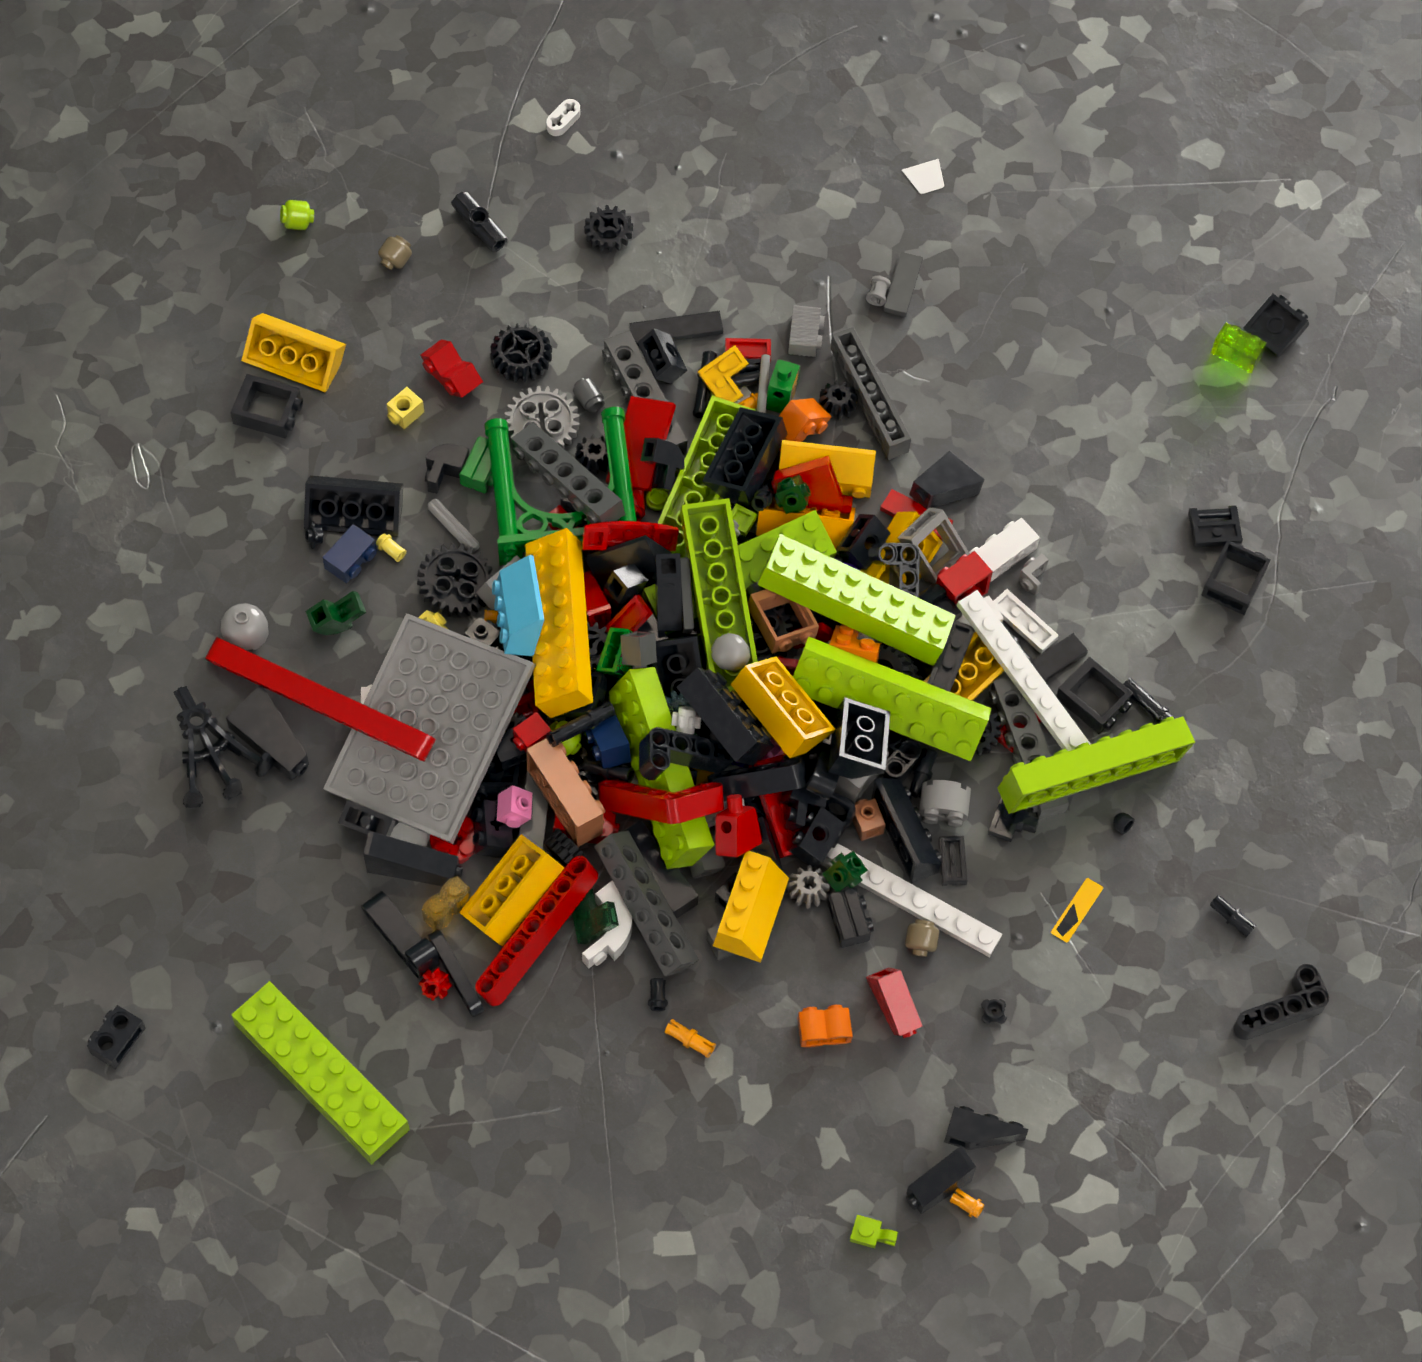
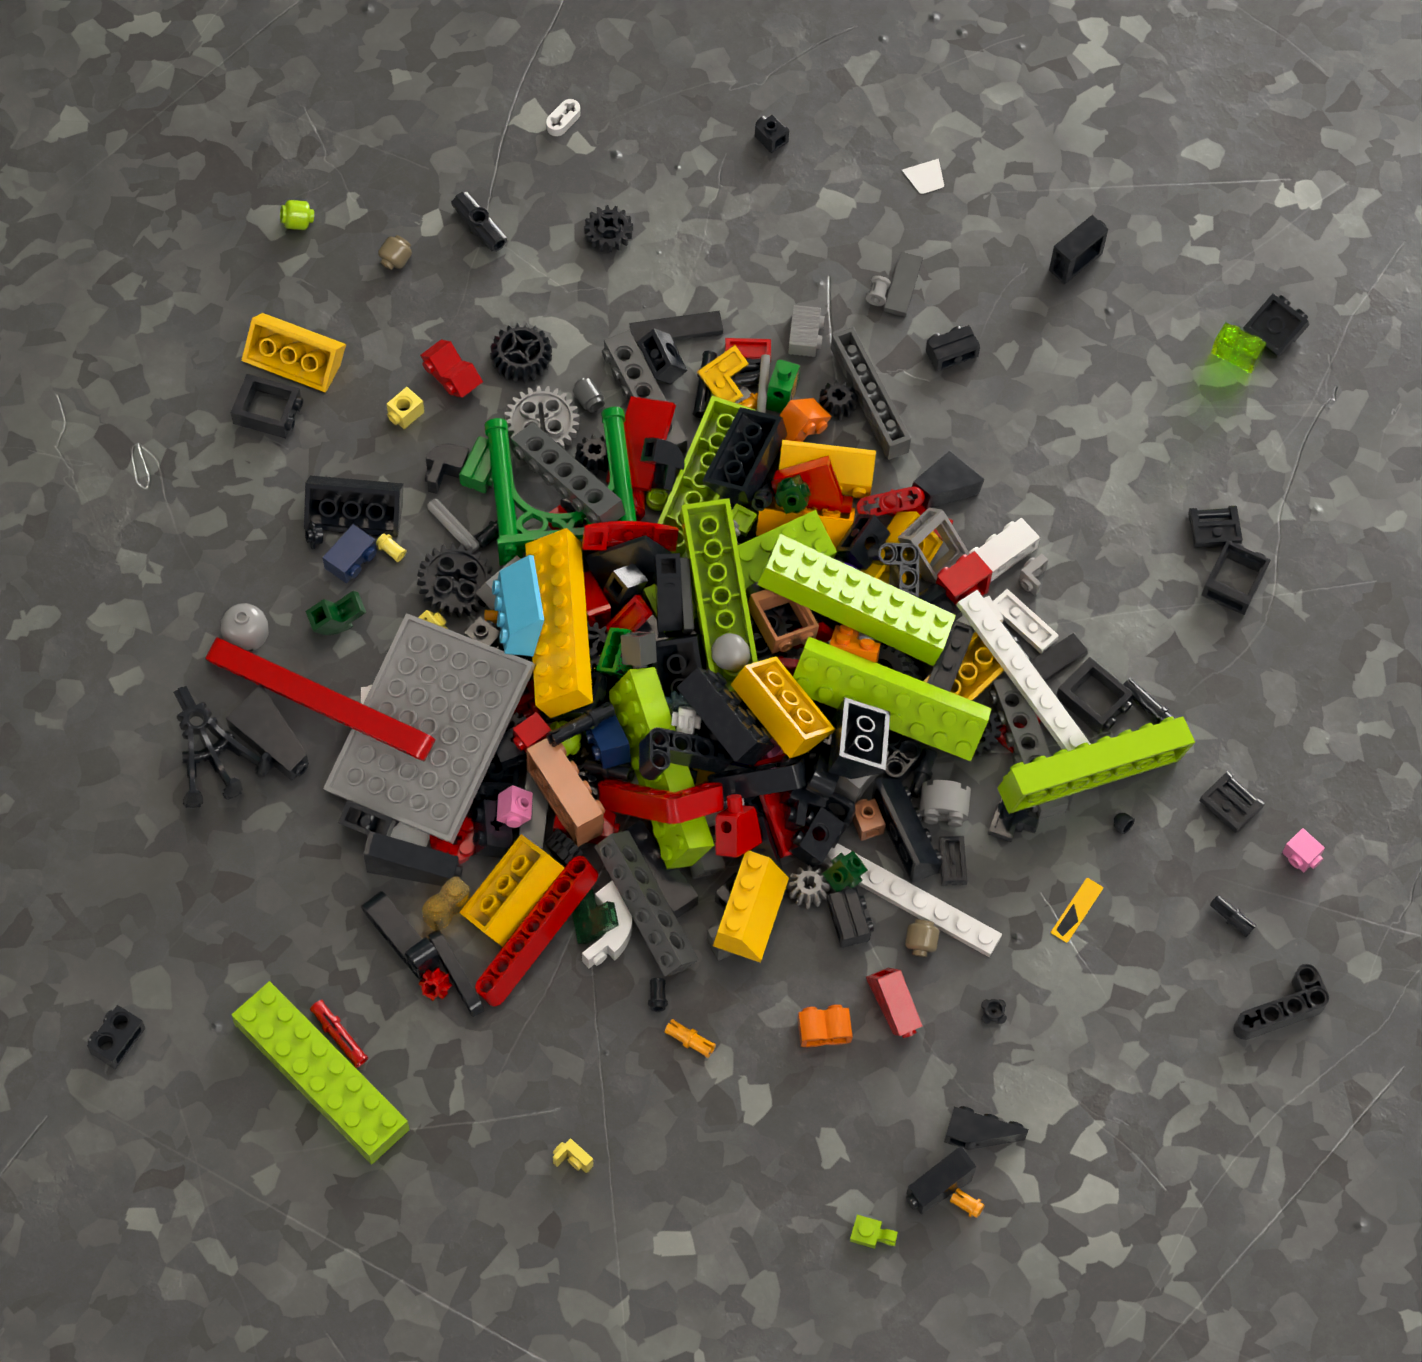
none -> red pin [310,1000,368,1068]
none -> black axle [474,516,518,548]
none -> light yellow bracket [553,1138,593,1173]
none -> black brick [754,115,789,154]
none -> red beam [857,486,925,516]
none -> black brick [926,325,980,371]
none -> black window [1049,215,1108,284]
none -> black plate [1199,771,1265,833]
none -> bright pink brick [1282,828,1325,872]

